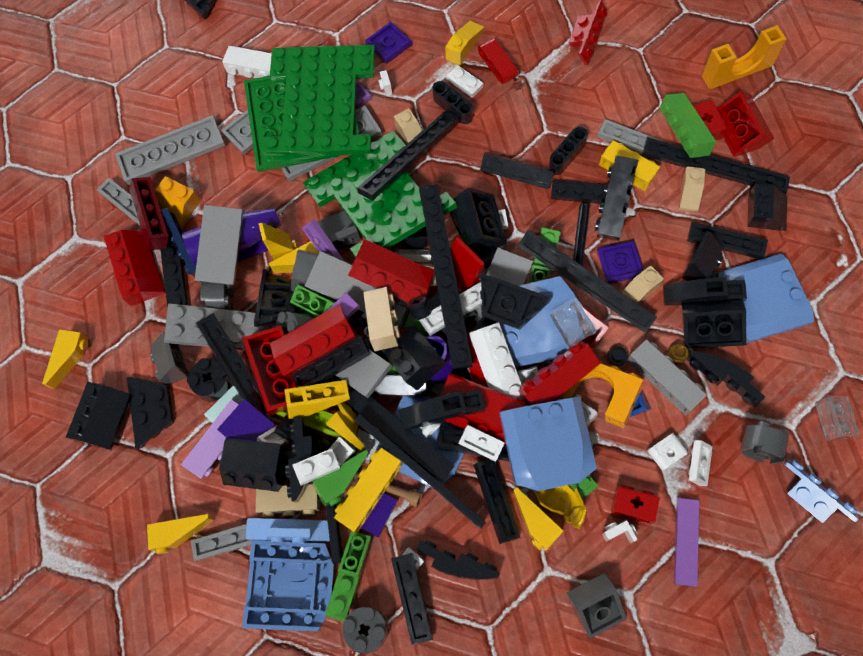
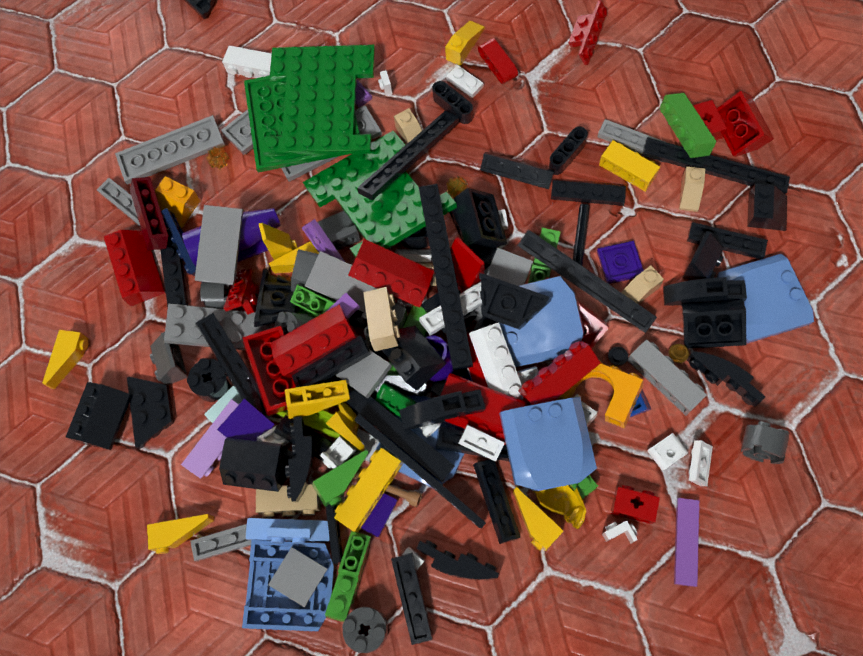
white plate [293,448,340,485] -> none
dark purple tile [365,21,412,64] -> none
black wheel [408,296,432,320] -> none
clear bracket [548,297,596,347] -> none
dark grey slope [567,573,627,639] -> none
black wedge [594,156,638,241] -> none
light orange arch [702,25,786,90] -> none
light blue bracket [785,458,859,523] -> none
clear bracket [815,396,860,441] -> none
none -> clear yellow gear [206,146,229,169]
none -> red bracket [224,269,259,315]
none -> light grey tile [268,547,328,608]
none -> green plate [375,383,417,417]
none -> clear yellow gear [446,176,468,198]

